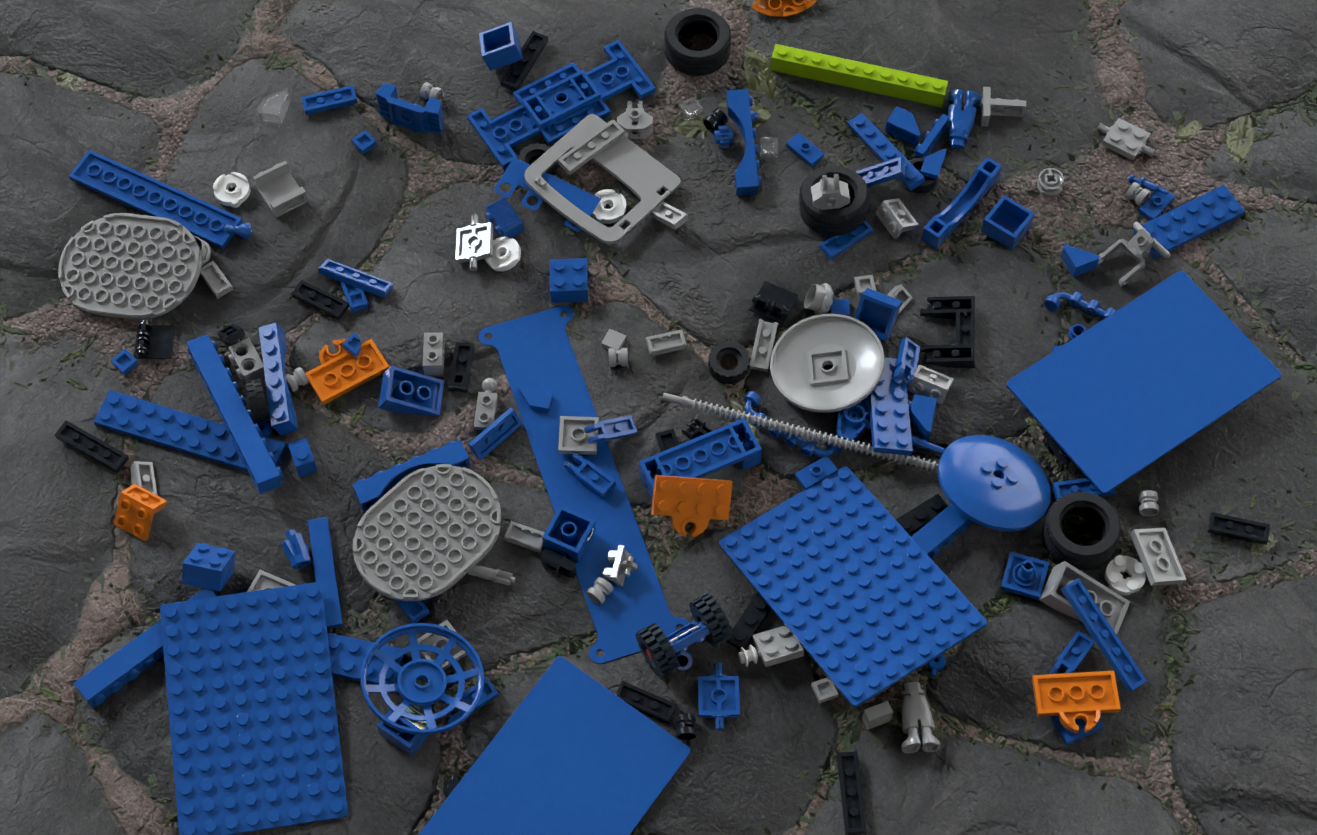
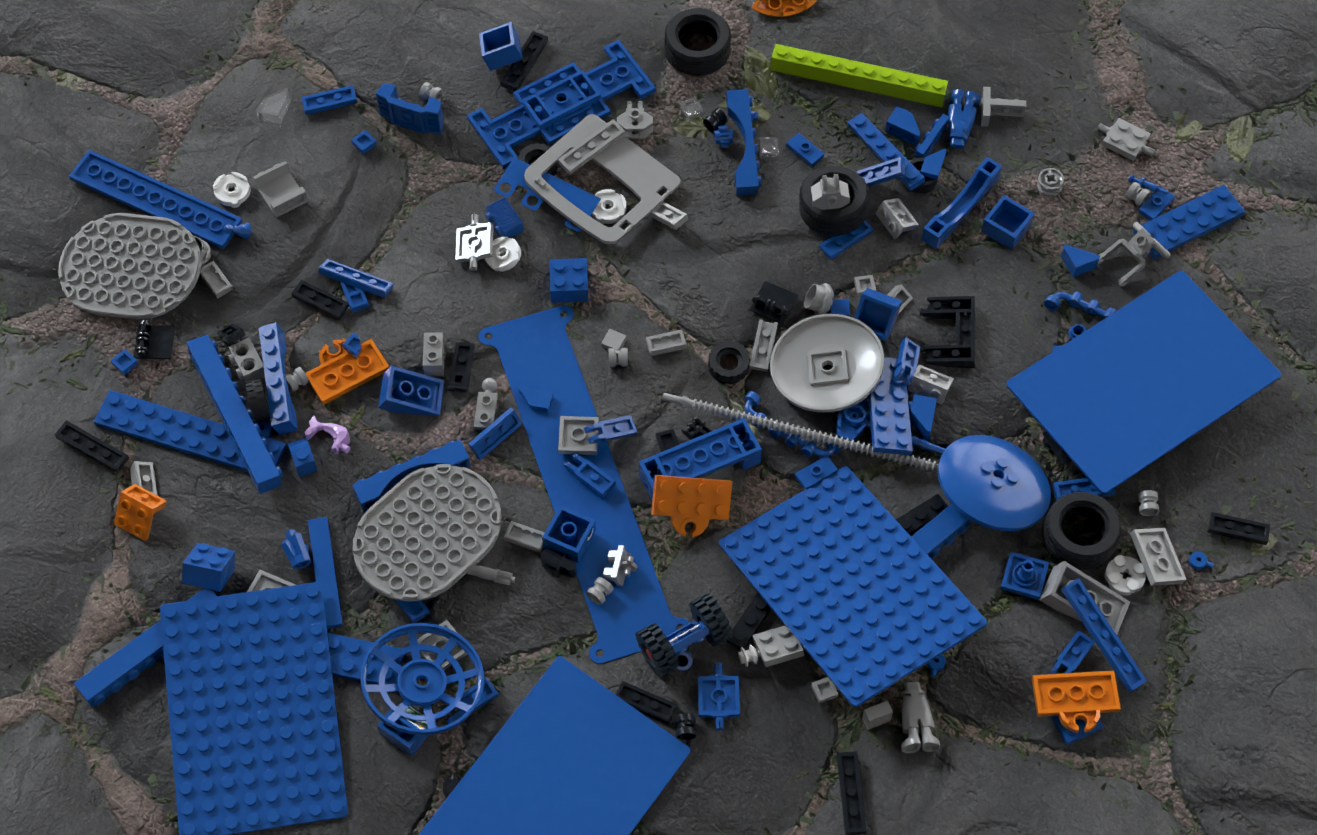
none -> lavender animal [305,416,350,454]
none -> blue piece [1189,551,1214,570]

